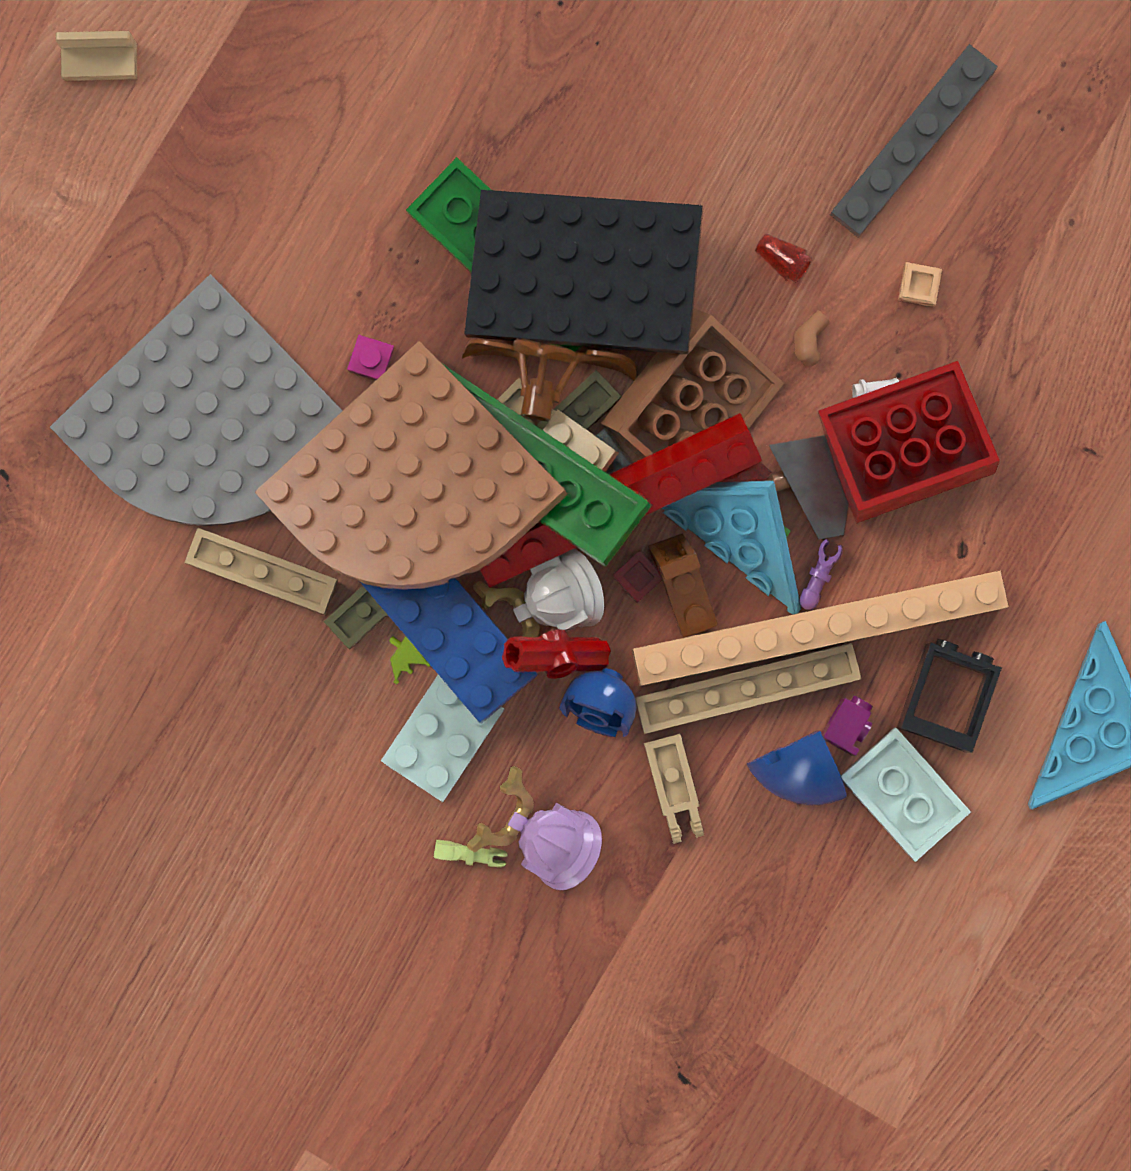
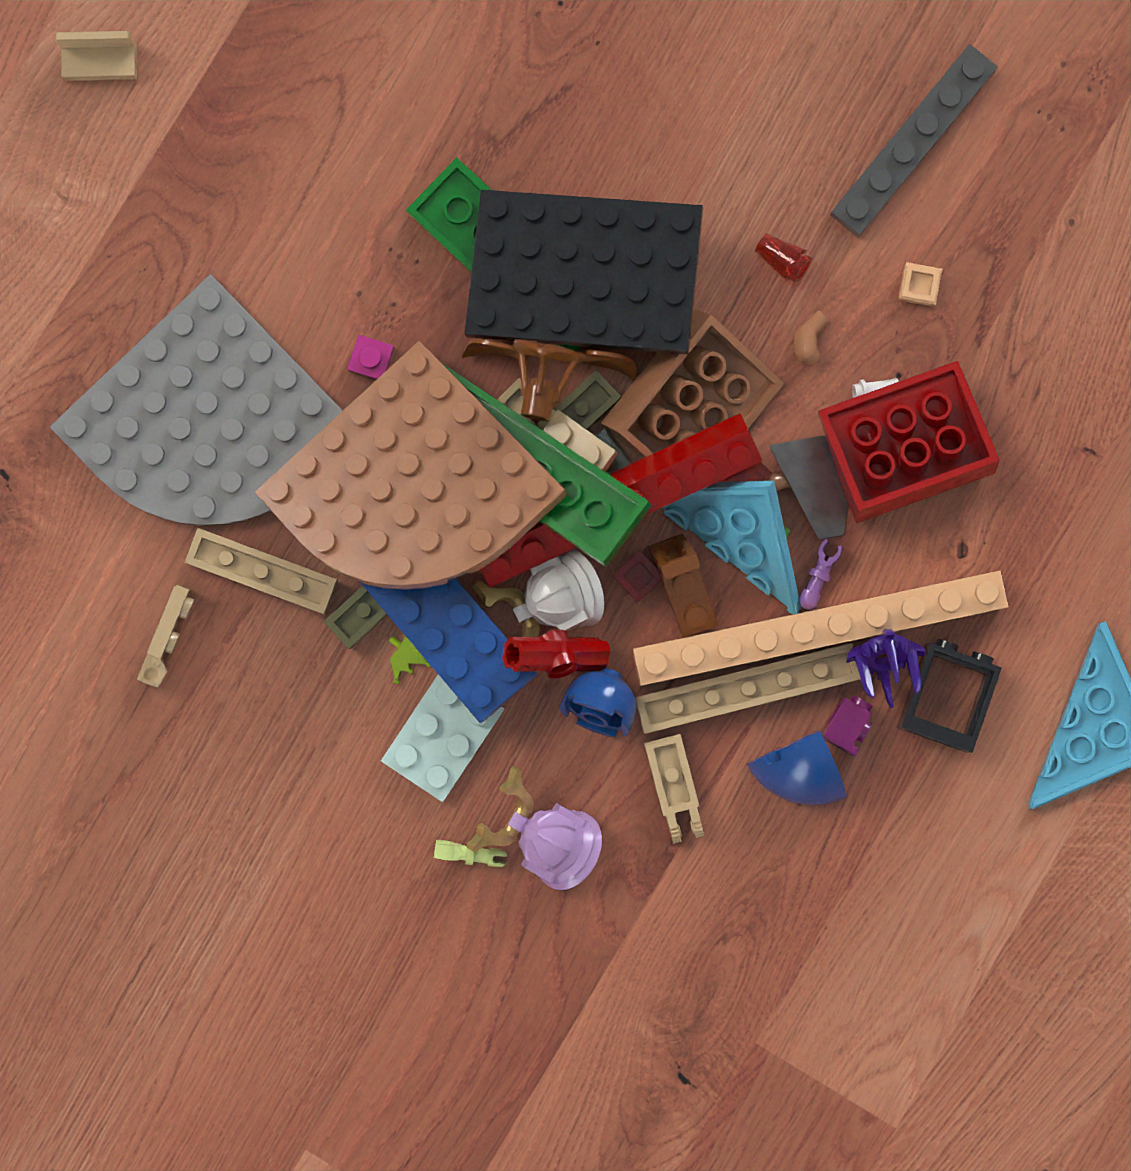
light aqua plate [840,728,971,862] -> none
none -> tan hinge [137,585,194,688]
none -> dark purple piece [846,629,926,708]

